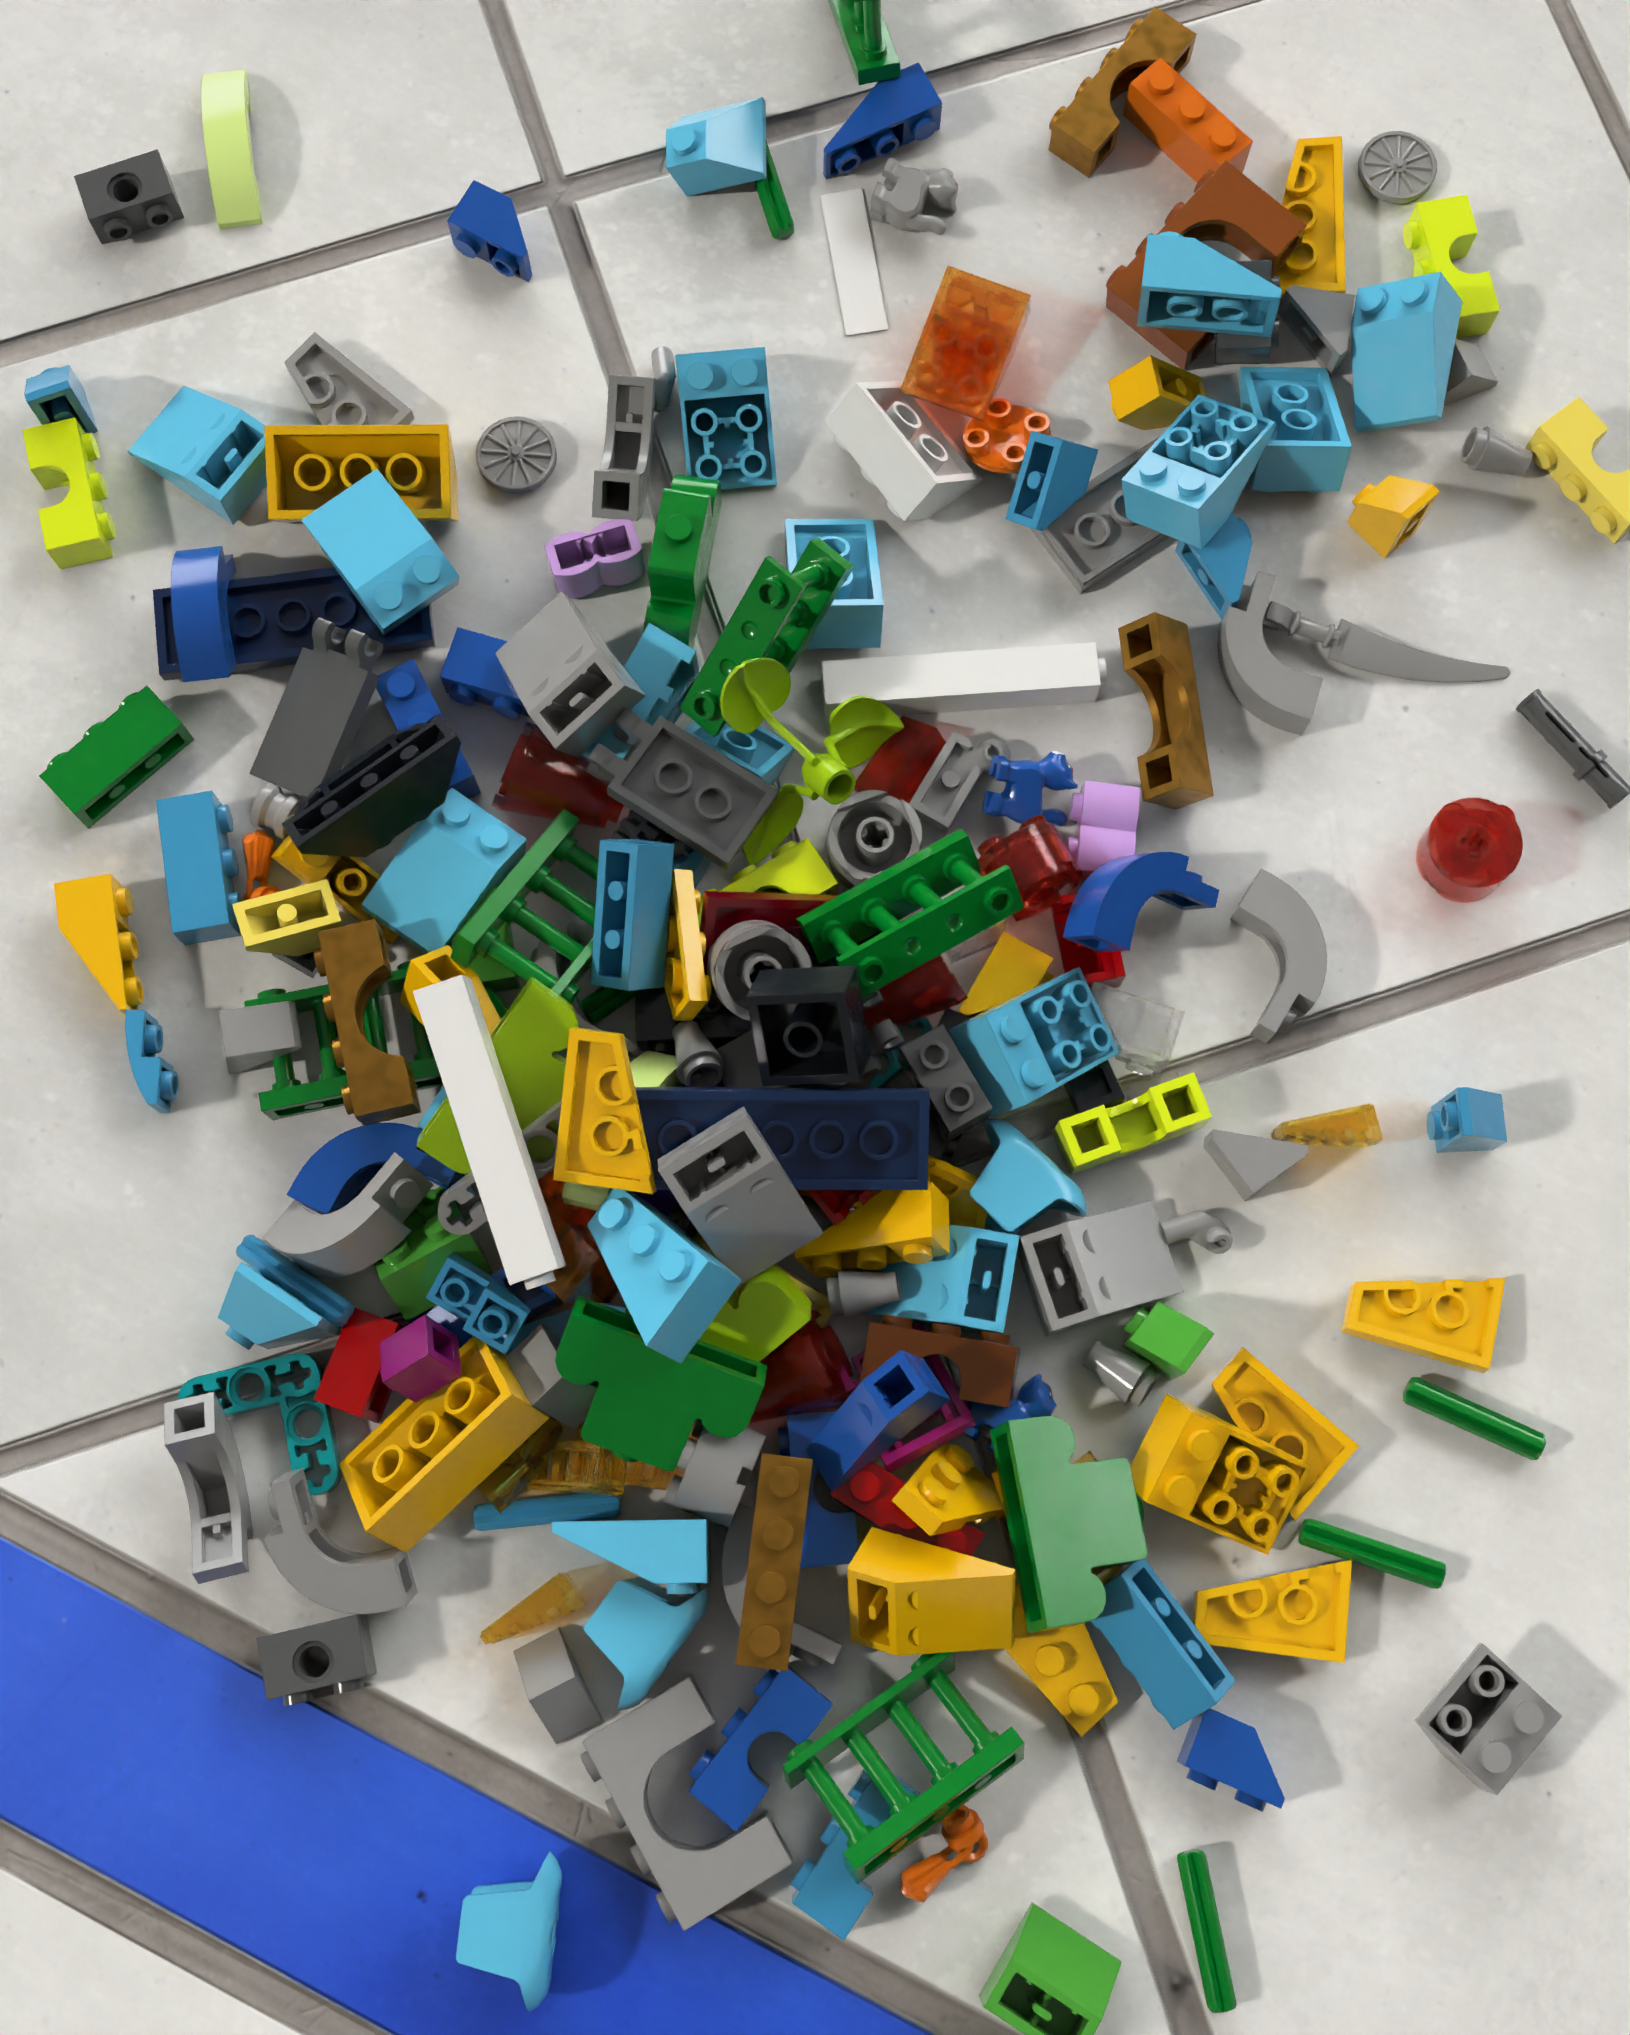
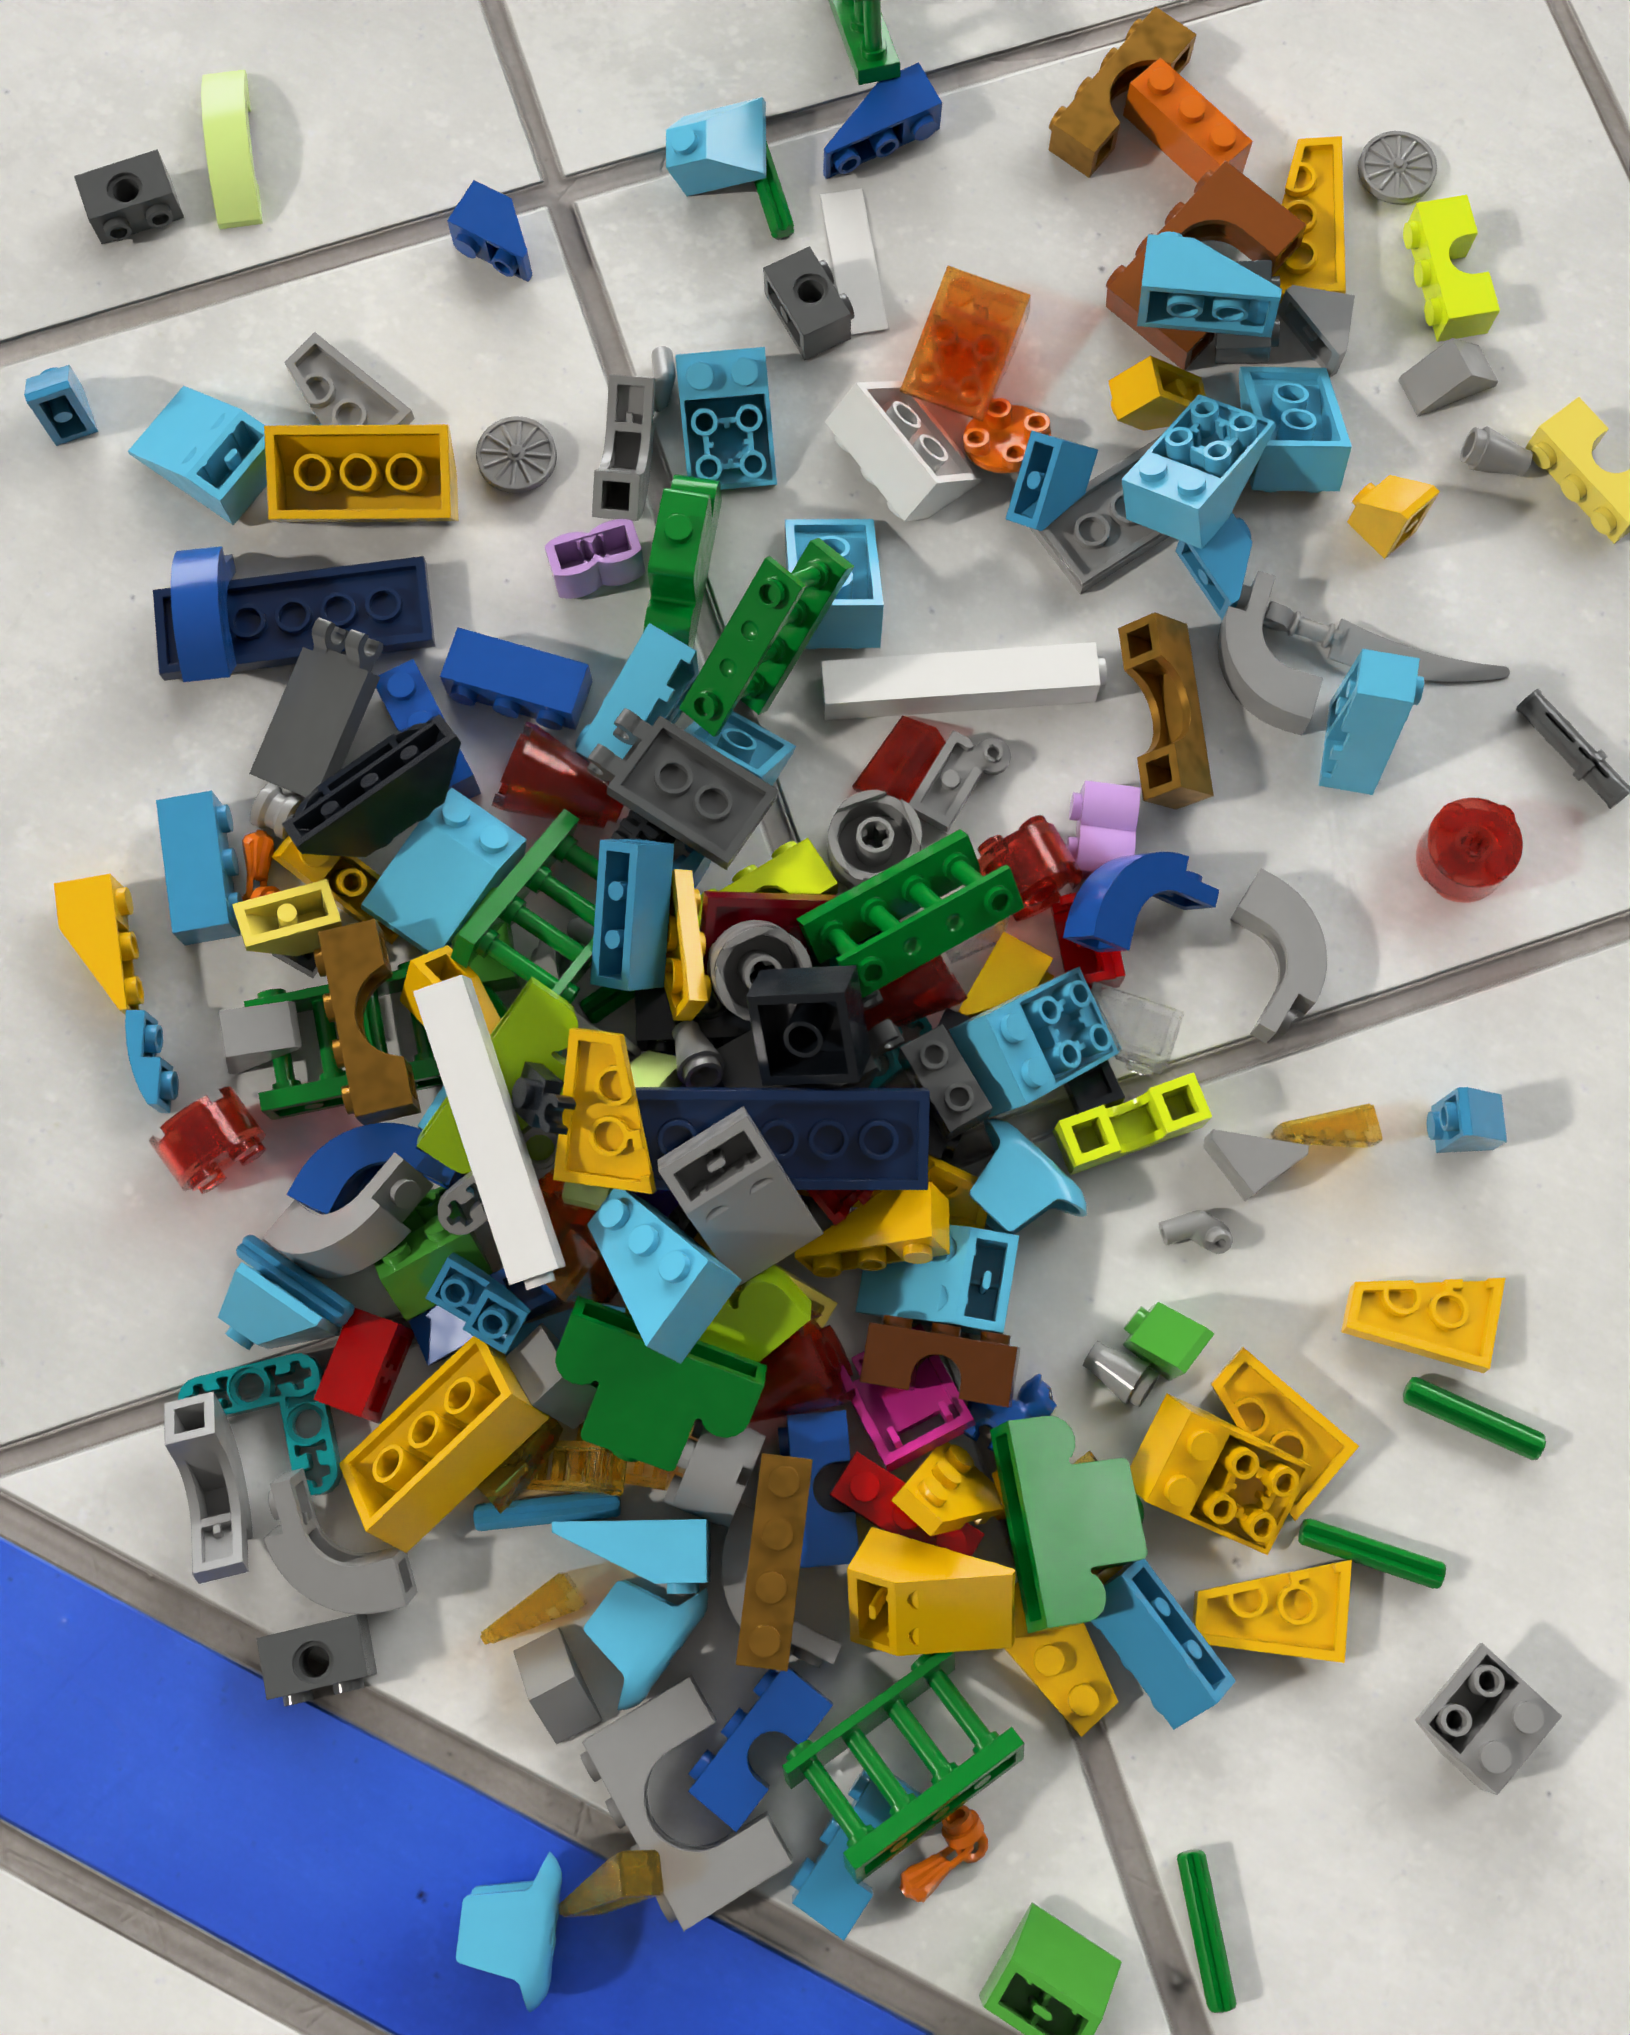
neon yellow arch [22,417,116,569] -> none
green brick [39,686,195,829] -> none
medium azure slope [301,469,460,636] -> none
magenta brick [380,1315,462,1403] -> none
light grey slope [495,591,646,758] -> none
lime plant [720,658,904,865] -> none
blue slope [806,1350,951,1491] -> none
light grey cone [827,1271,901,1319] -> none
light grey animal [870,157,958,235] -> none
blue animal [982,751,1078,827] -> none
light grey slope [1017,1200,1184,1337] -> none
blue slope [1177,1708,1285,1812] -> none
medium azure slope [1351,272,1463,433] -> none
none -> clear red brick [149,1086,266,1194]
none -> black plate [512,1061,576,1135]
none -> clear yellow slope [559,1850,664,1917]
none -> dark grey brick [763,246,855,360]
none -> medium azure wedge [1318,649,1424,795]

